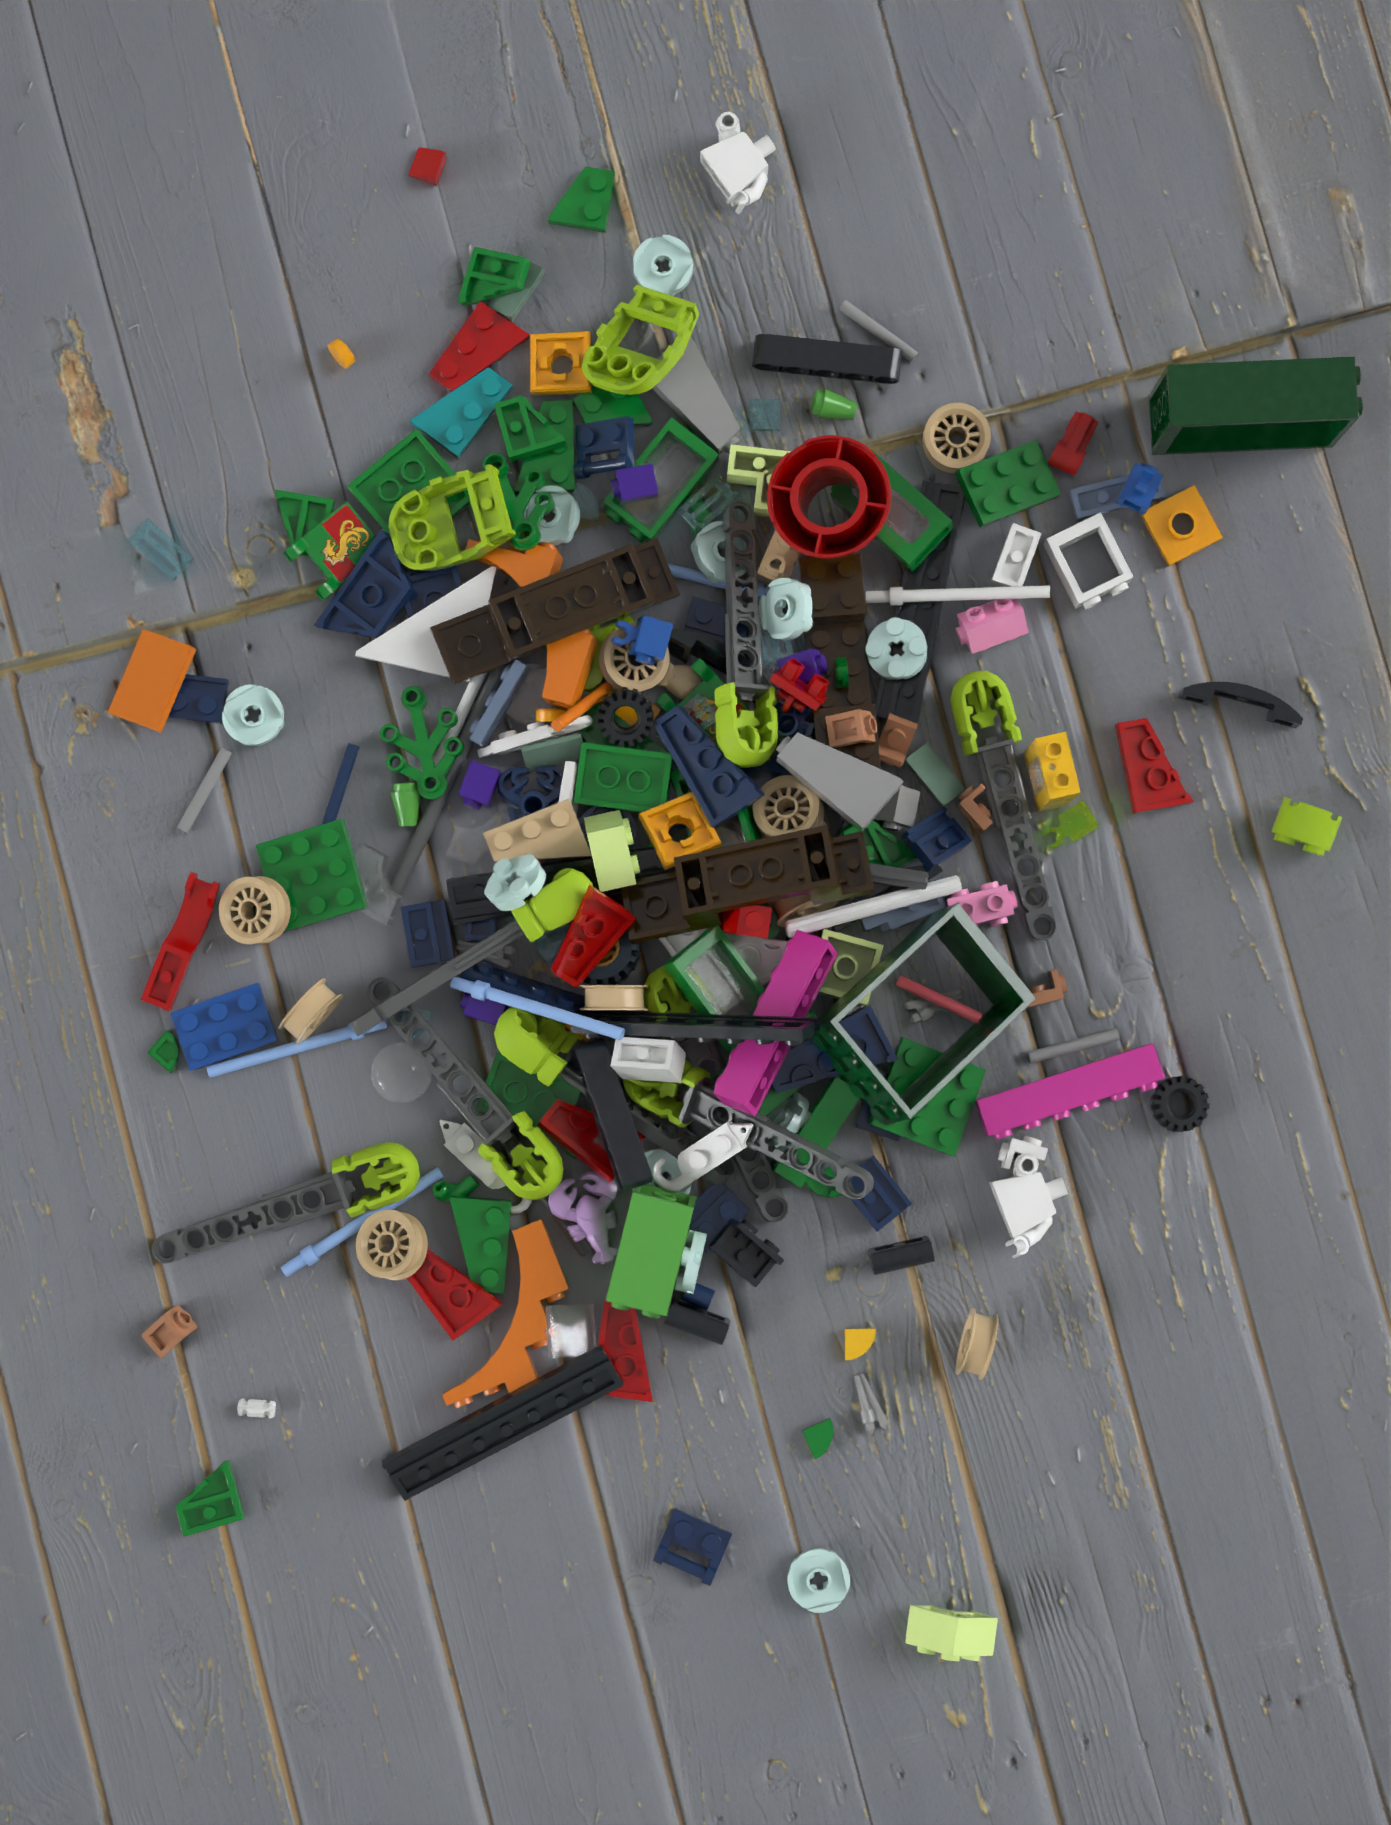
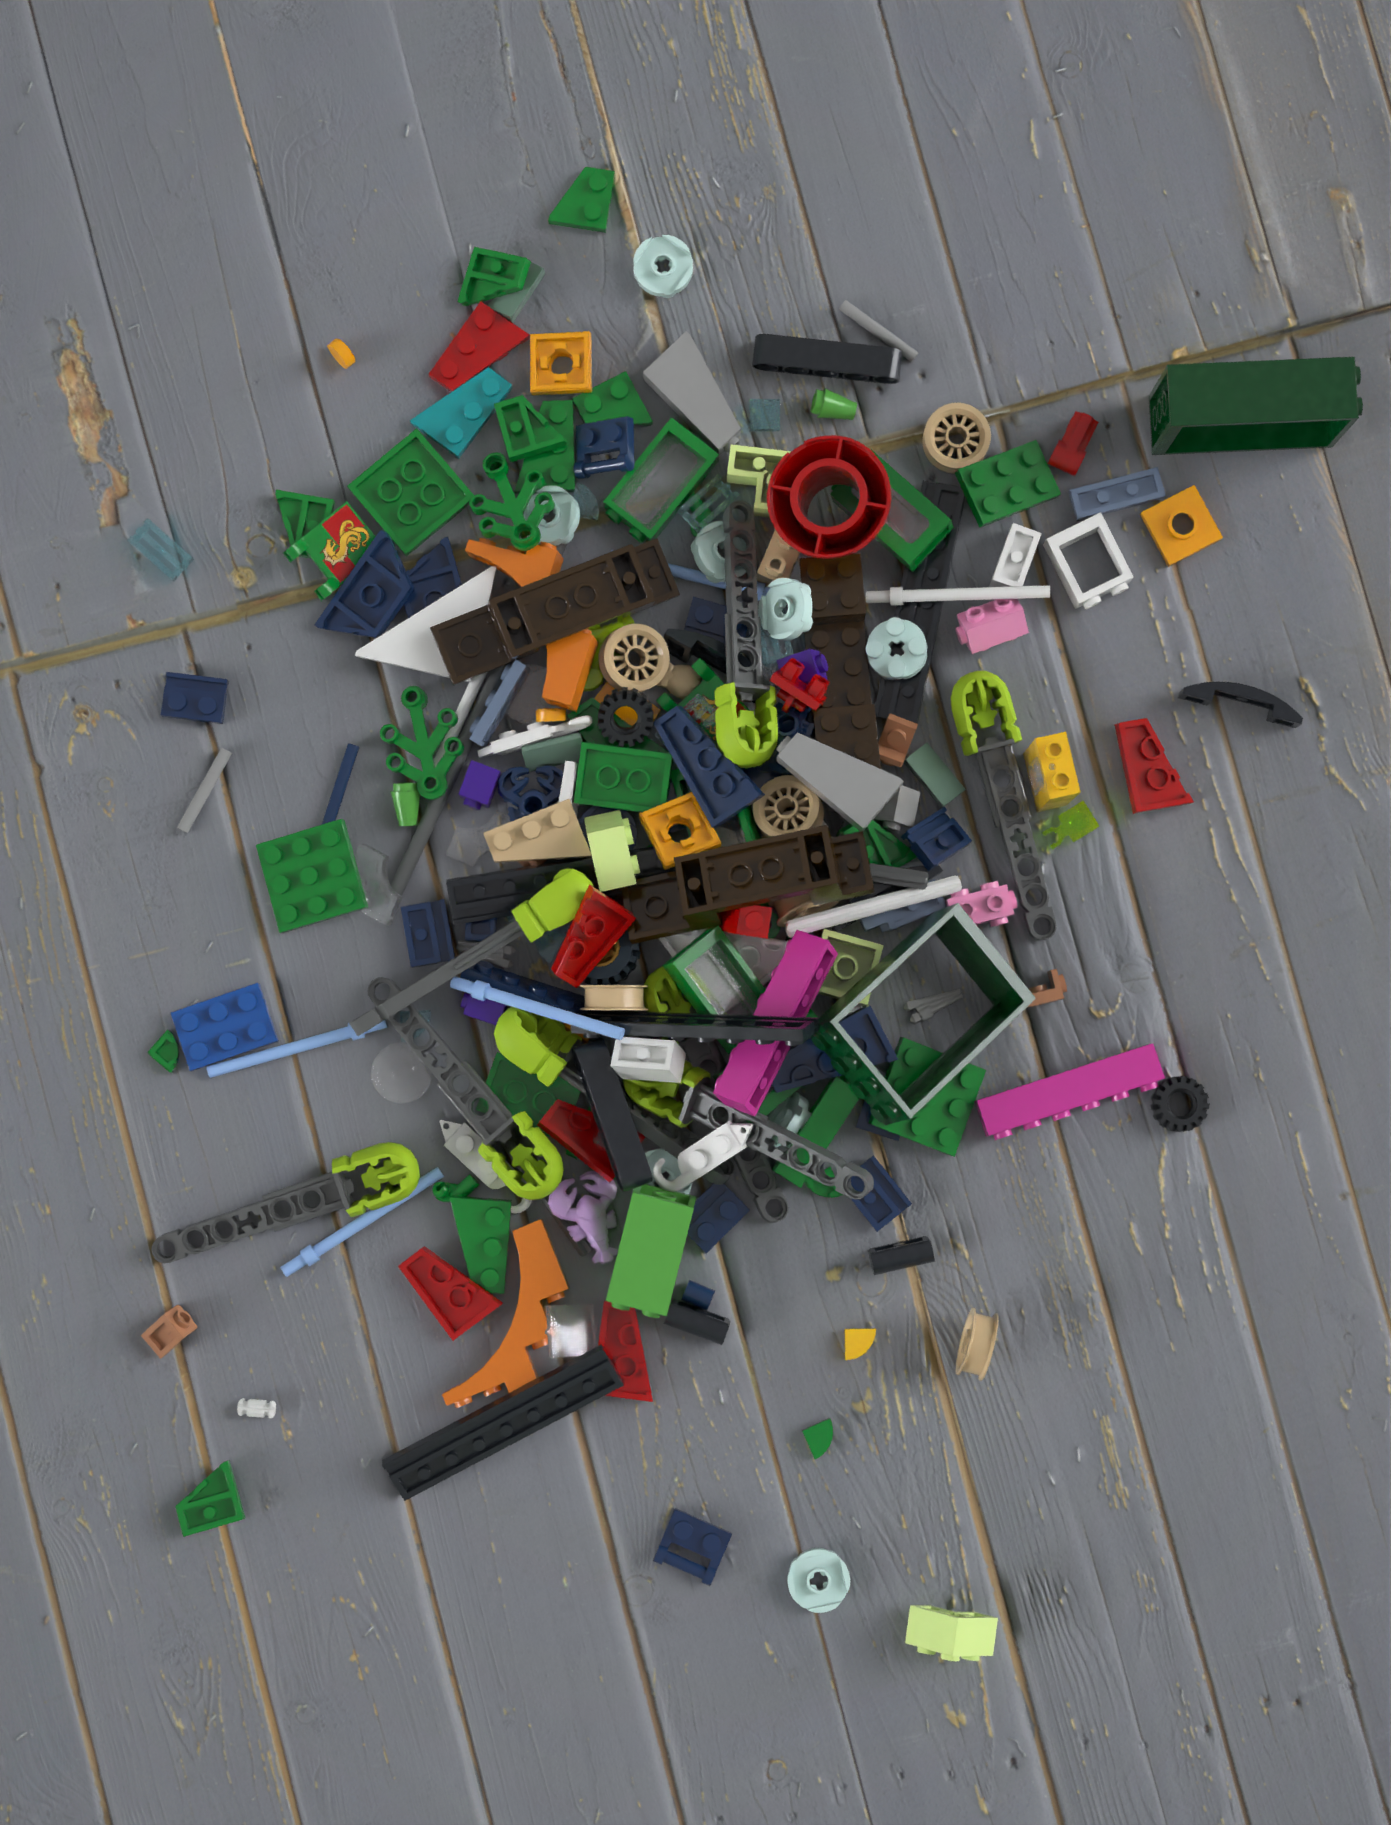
orange tile [107,629,197,733] -> none
red piece [140,872,220,1011] -> none
tan wheel [219,876,291,945] -> none
light aqua plate [222,684,284,746] -> none
tan wheel [278,978,343,1045] -> none
tan wheel [356,1210,428,1280] -> none
lime slope [389,464,516,571] -> none
red slope [408,147,447,186] -> none
light aqua plate [484,854,546,911] -> none
orange bar [551,682,613,732] -> none
lime slope [582,285,699,395] -> none
dark purple brick [611,463,659,505] -> none
blue brick [611,615,673,665] -> none
light aqua plate [675,1230,707,1294] -> none
white torso [700,112,776,214] -> none
black bracket [708,1218,784,1287] -> none
nougat bracket [825,709,877,748] -> none
green tile [834,657,849,688] -> none
light grey piece [854,1373,888,1435] -> none
coral bar [896,975,984,1025] -> none
nougat bracket [956,784,993,834] -> none
white torso [989,1153,1068,1258] -> none
white bracket [998,1136,1048,1169] -> none
light grey piece [1027,1028,1120,1064] -> none
blue brick [1116,463,1163,515] -> none
lime brick [1271,797,1343,856] -> none

